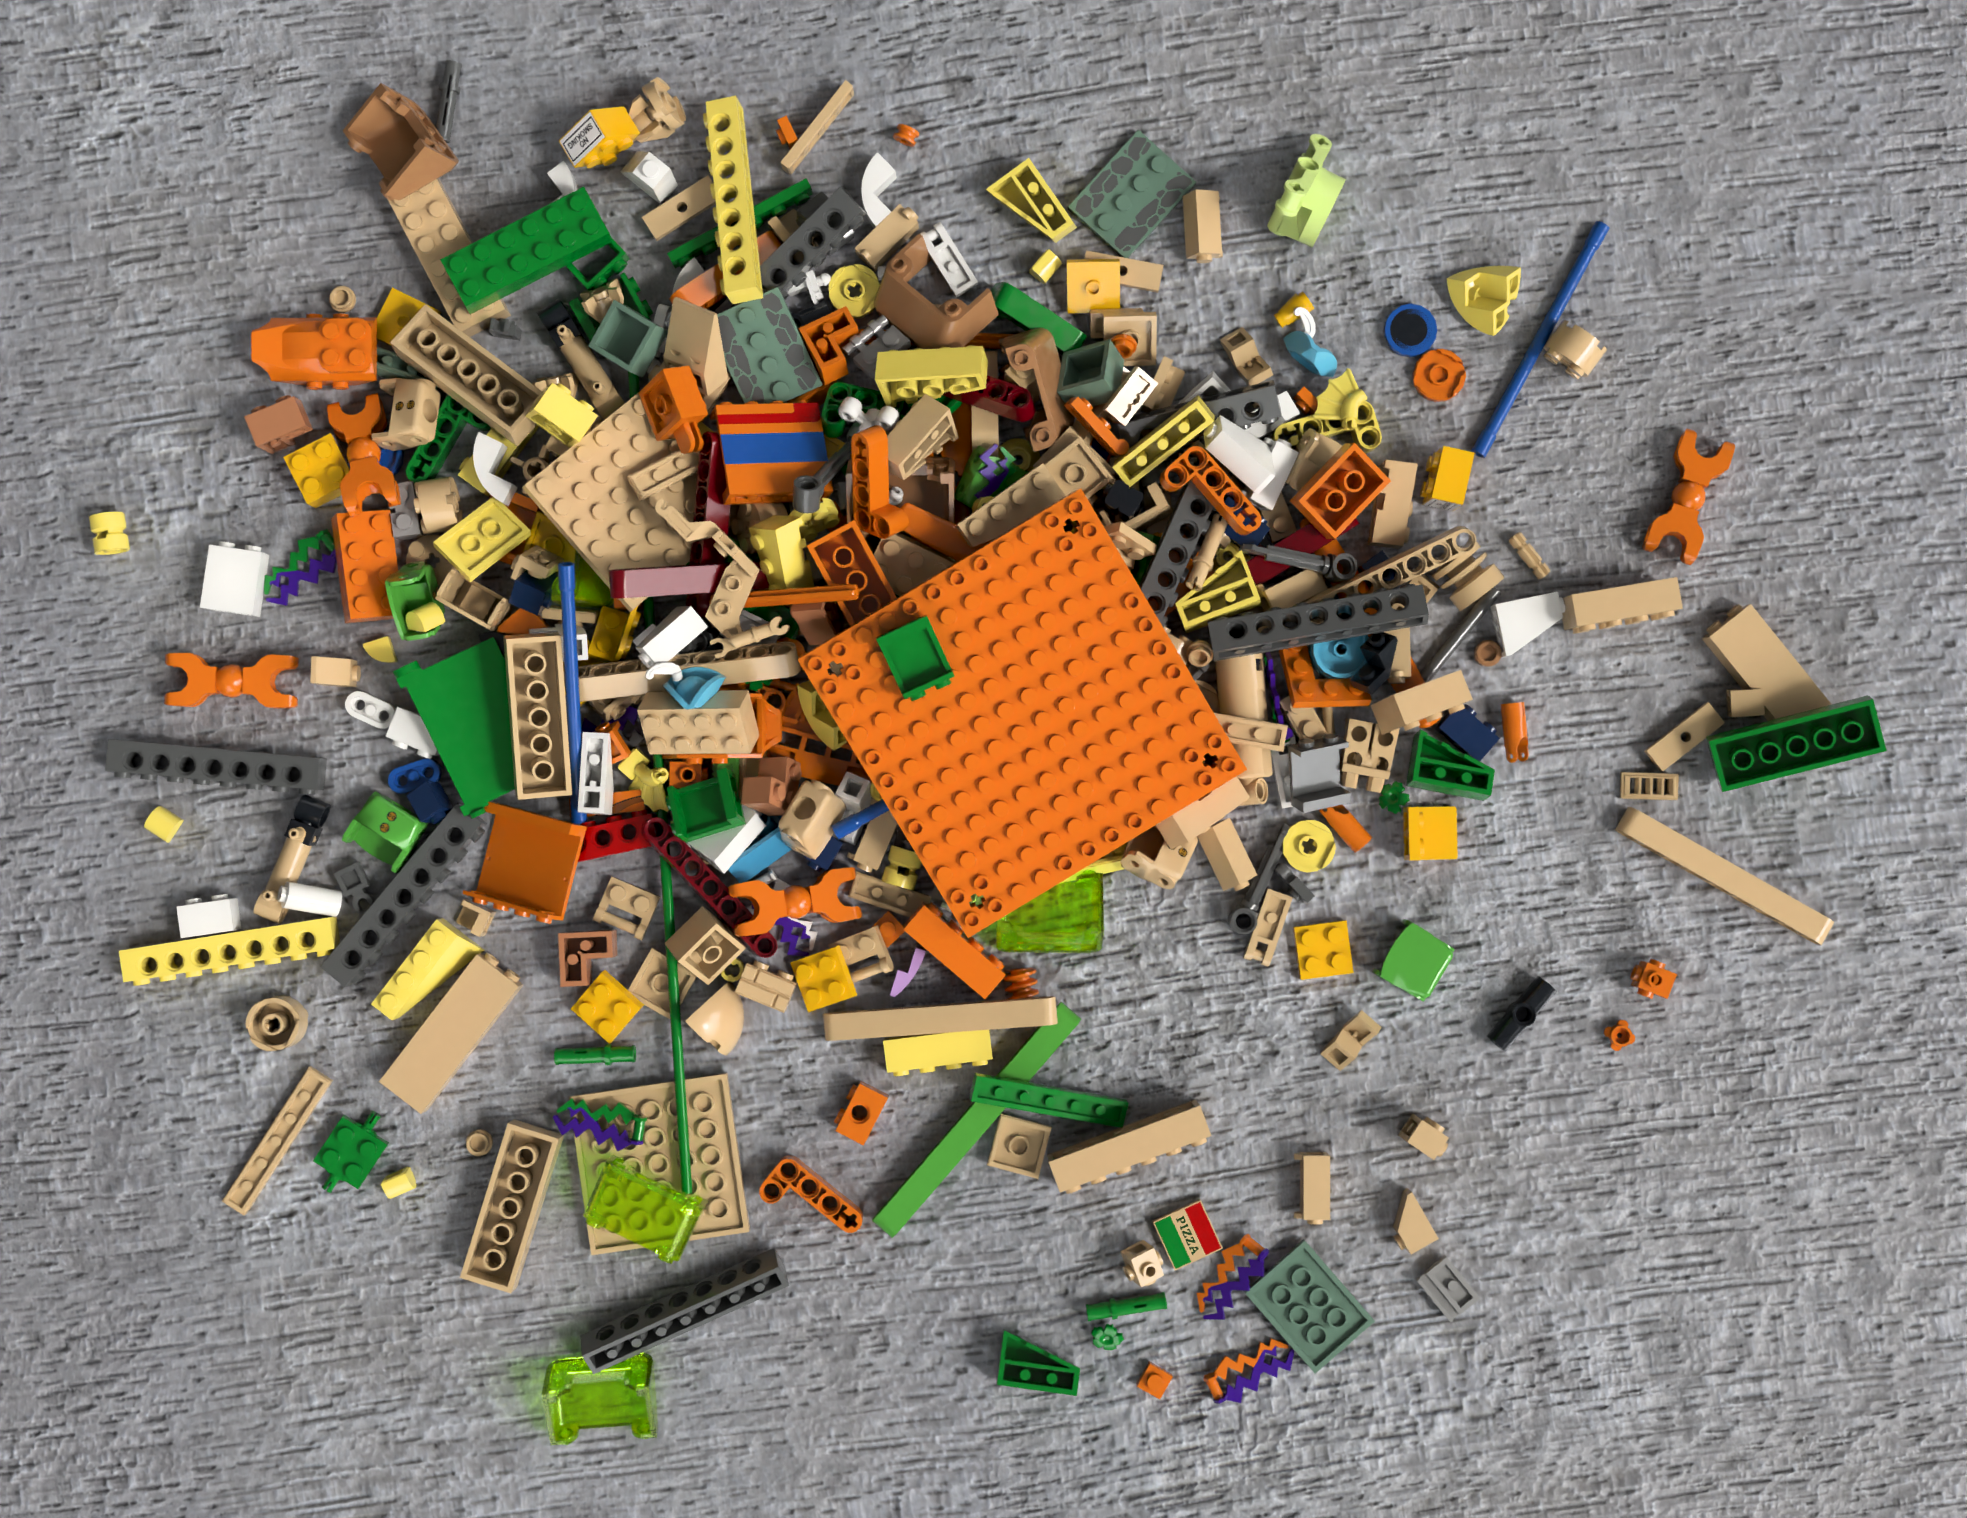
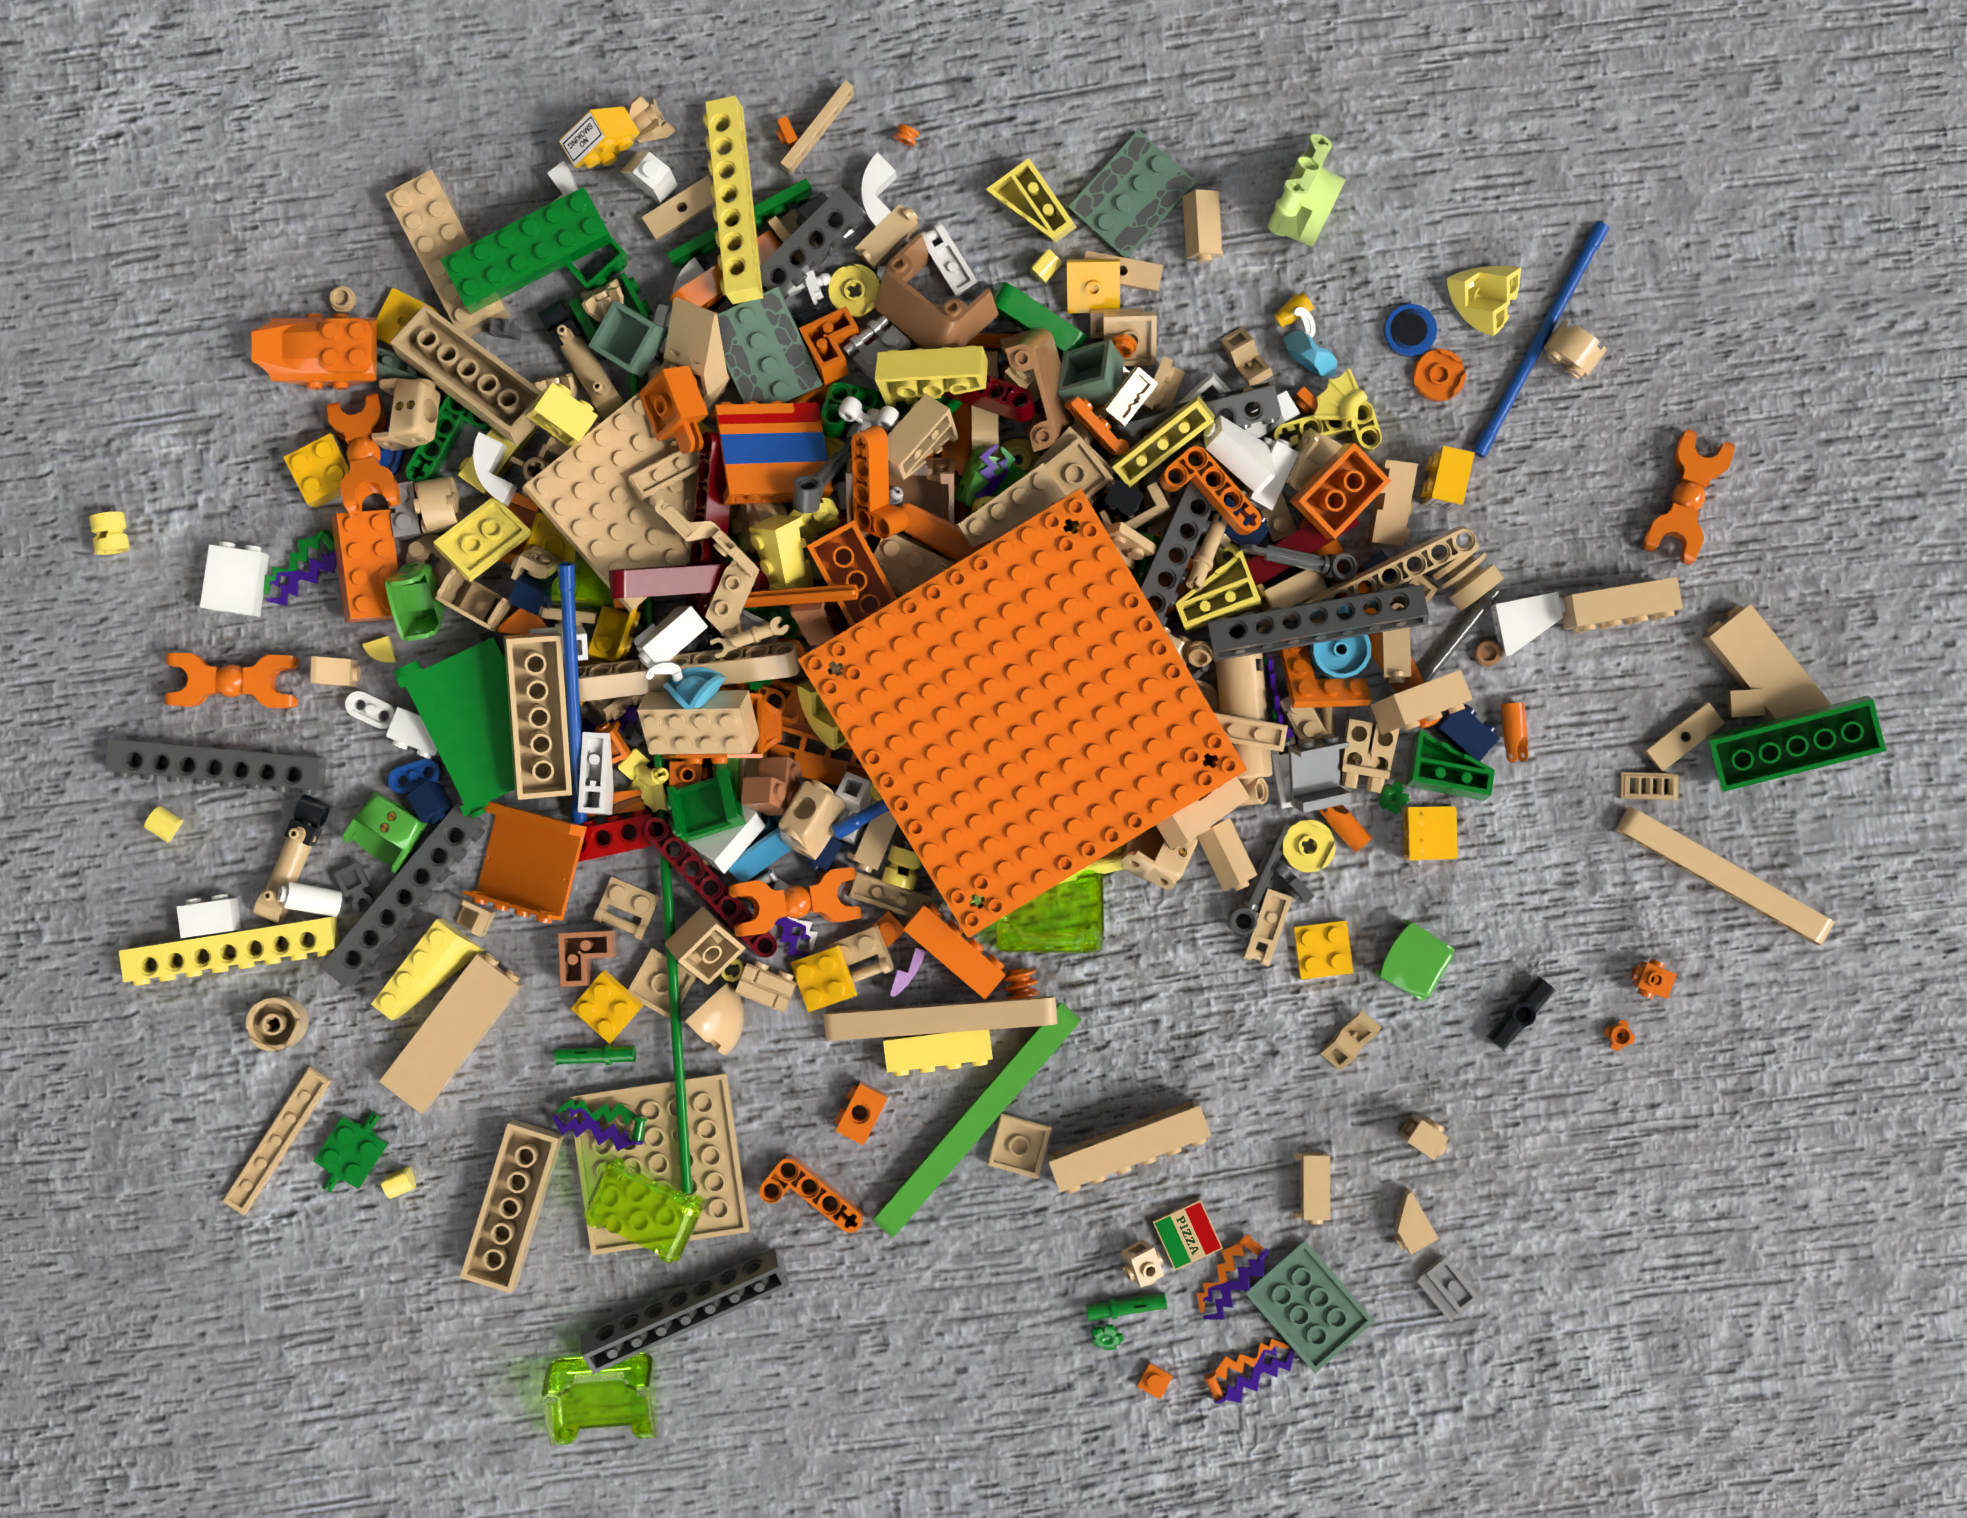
nougat brick [244,395,313,454] -> none
medium nougat windscreen [343,83,459,201] -> none
light yellow brick [406,602,445,632] -> none
dark grey pin [436,60,462,143] -> none
tan plate [466,1129,493,1156] -> none
tan plate [642,77,686,131] -> none
green panel [876,615,954,701] -> none
green plate [969,1073,1129,1128] -> none
green wedge [996,1329,1080,1396] -> none
black slope [1350,632,1398,695] -> none
tan axle [1509,532,1550,579] -> none

